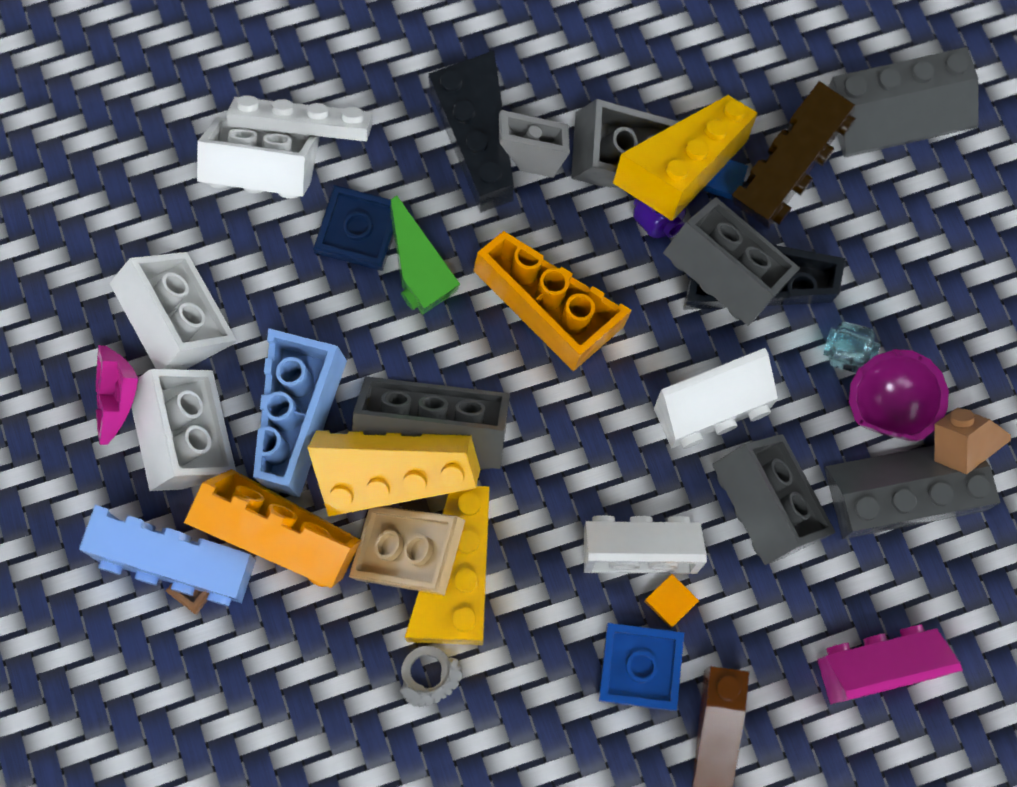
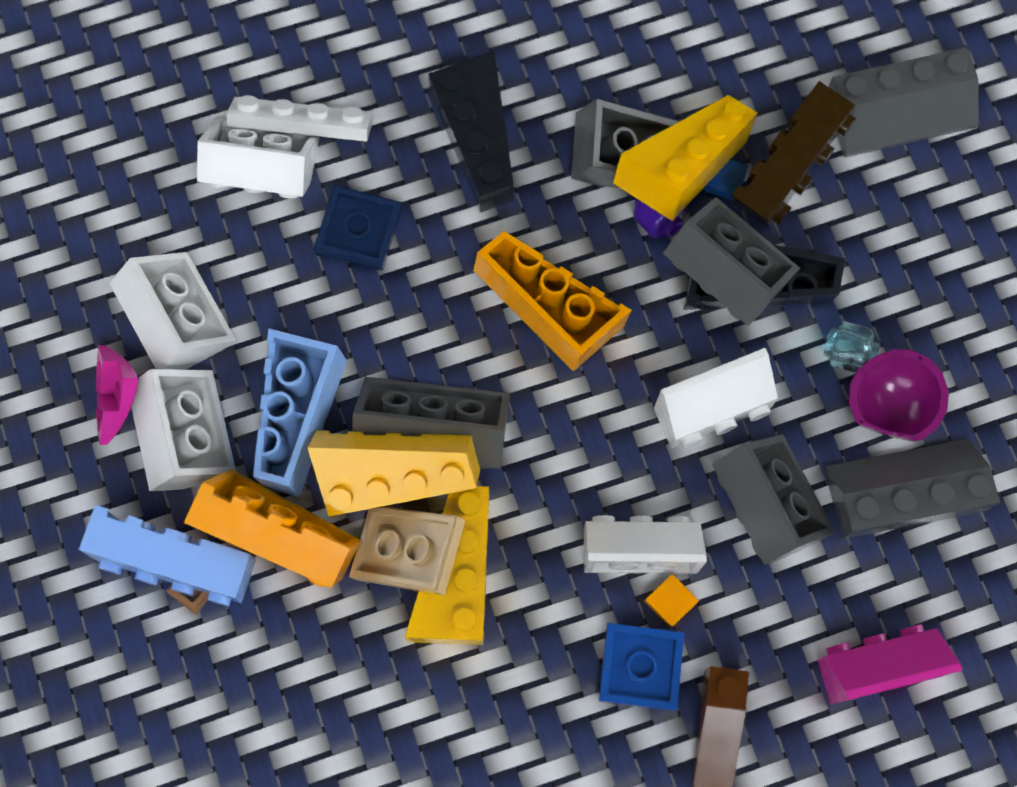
bright green slope [390,196,460,315] -> none
light grey piece [400,646,462,707] -> none
light grey slope [499,110,570,178] -> none
medium nougat slope [934,407,1011,474] -> none

